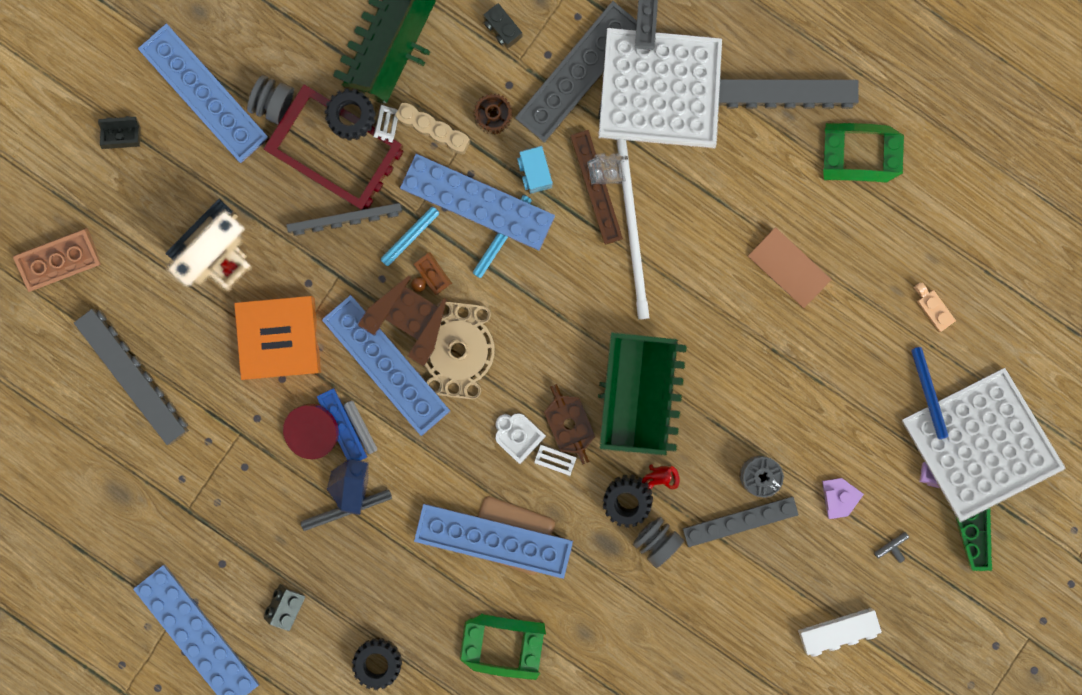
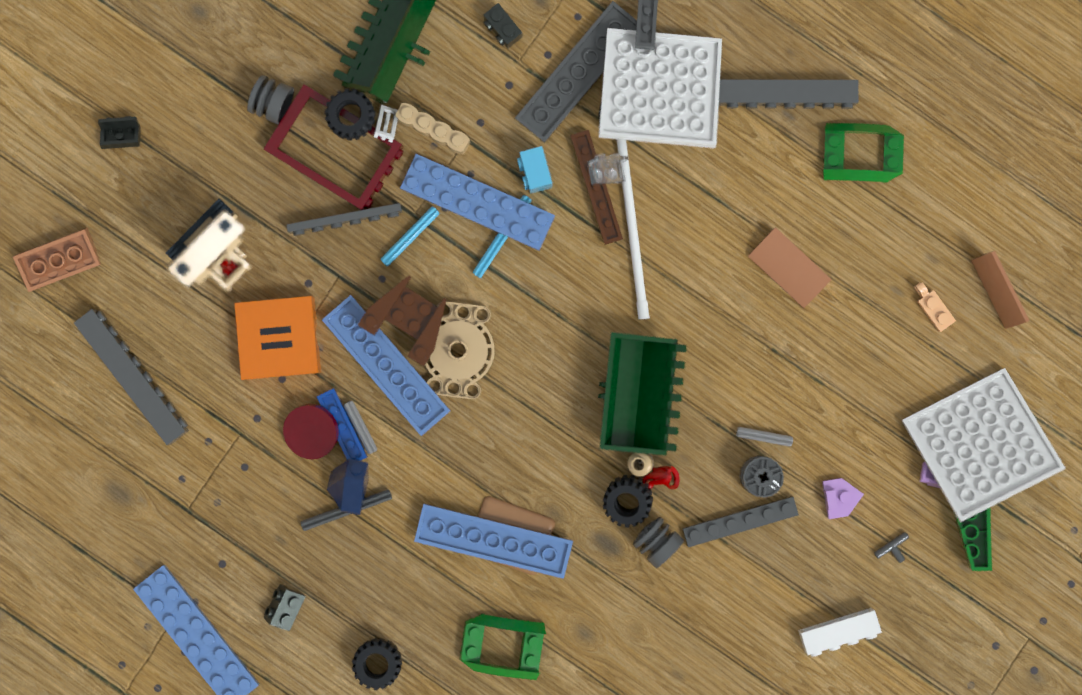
medium blue plate [138,23,269,163] -> none
dark orange plate [411,253,452,295] -> none
reddish brown brick [474,93,513,135] -> none
white plate [496,414,546,464] -> none
white tile [534,445,577,476] -> none
reddish brown plate [544,384,596,465] -> none
blue axle [911,347,948,439] -> none
none -> tan head [627,452,654,476]
none -> light grey axle [736,427,793,447]
none -> nougat slope [971,251,1030,329]

